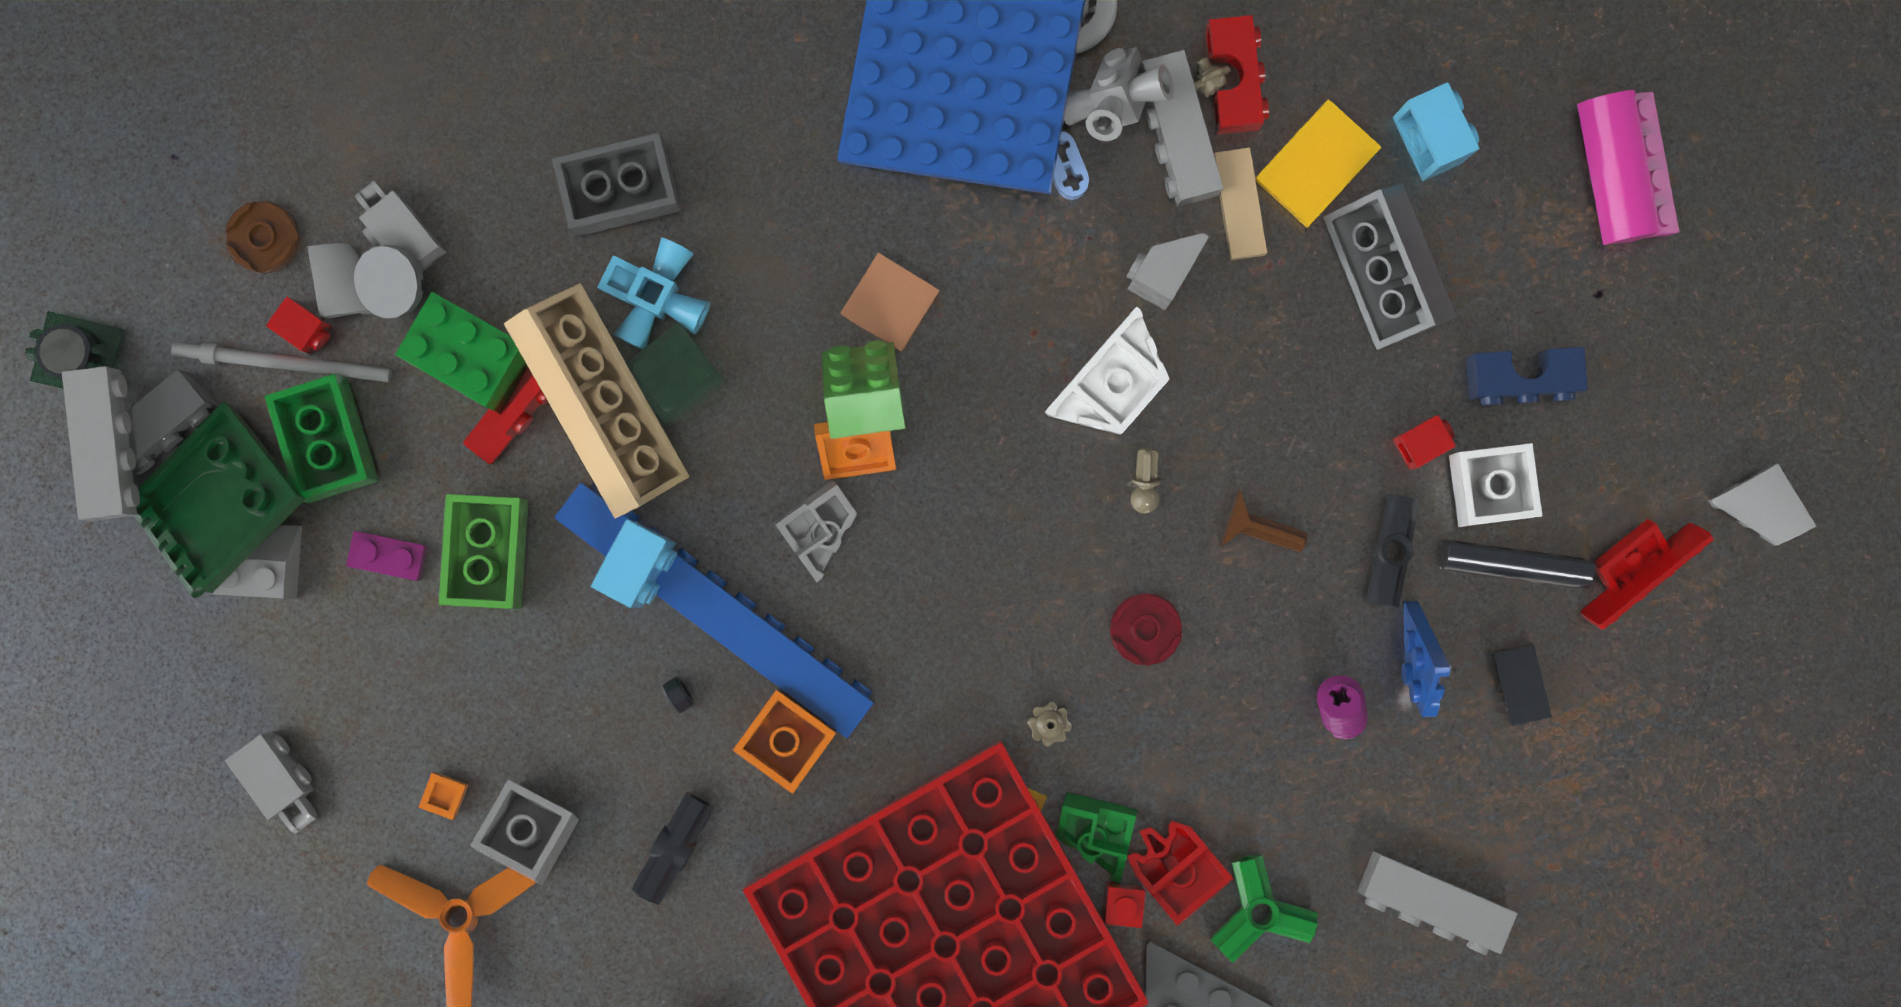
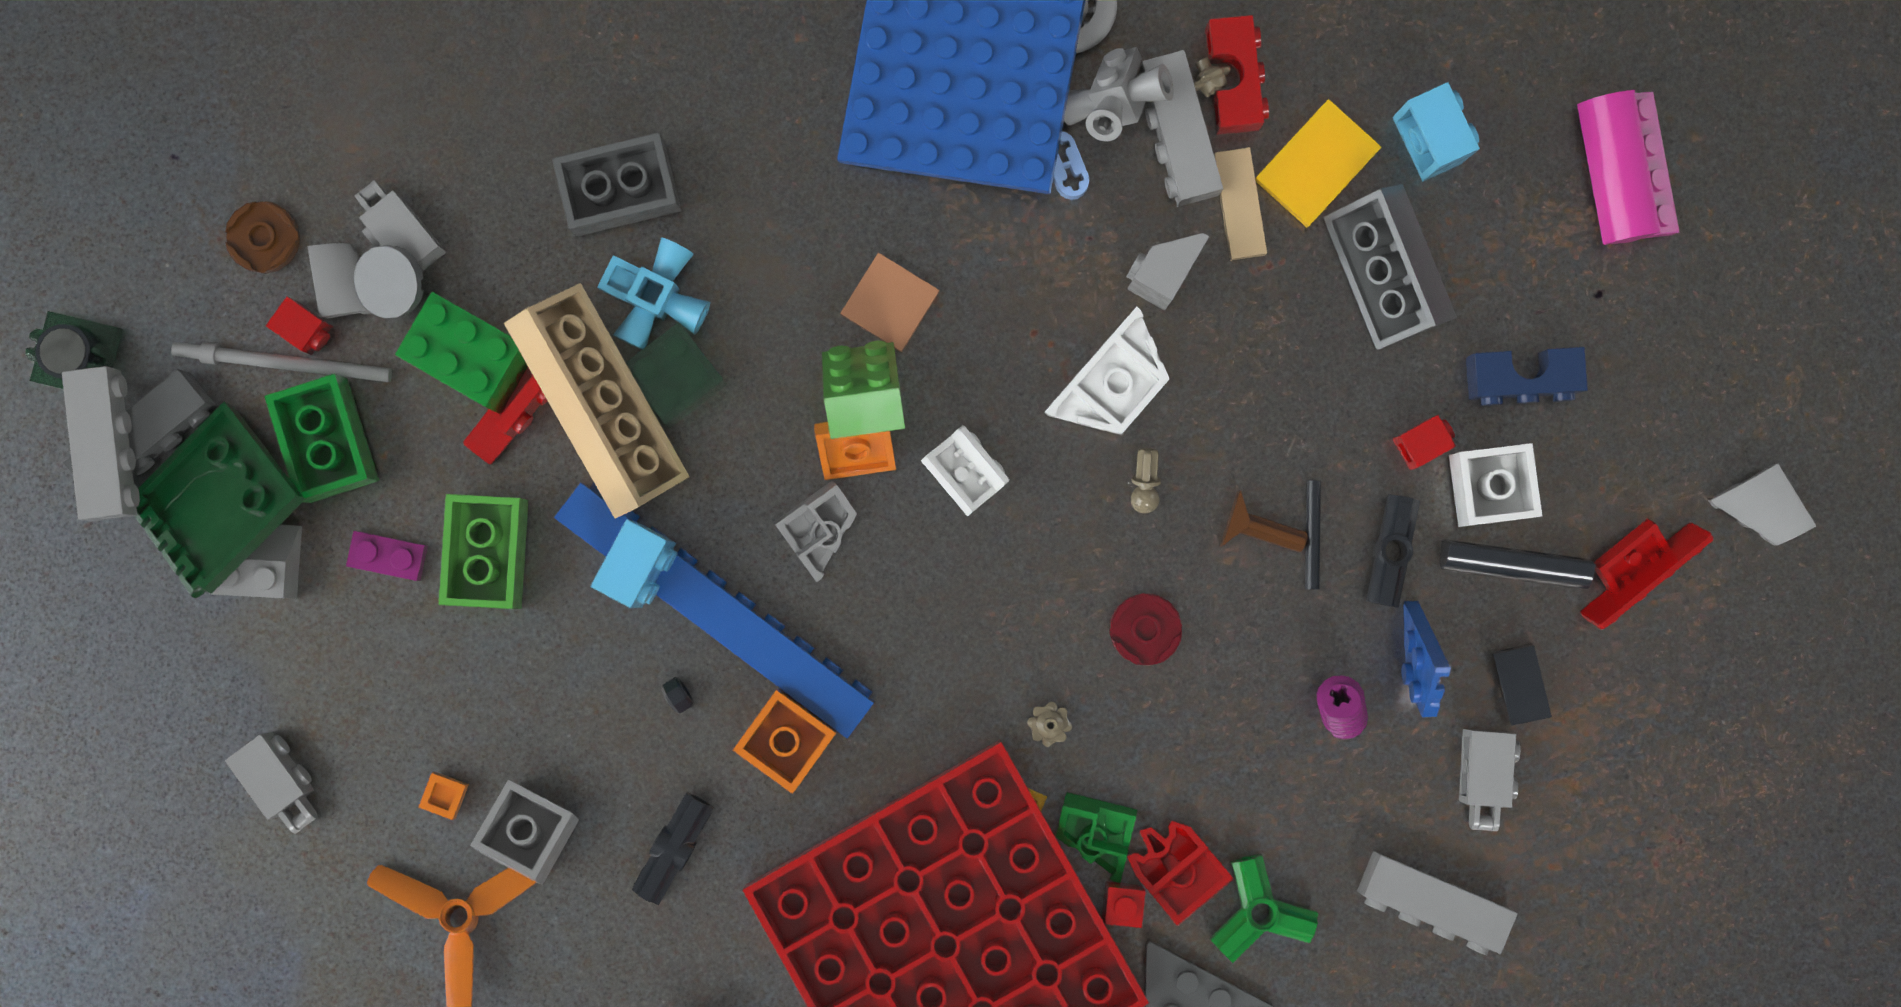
none -> white bracket [921,425,1009,516]
none -> black piece [1305,480,1321,590]
none -> light grey brick [1459,729,1521,831]

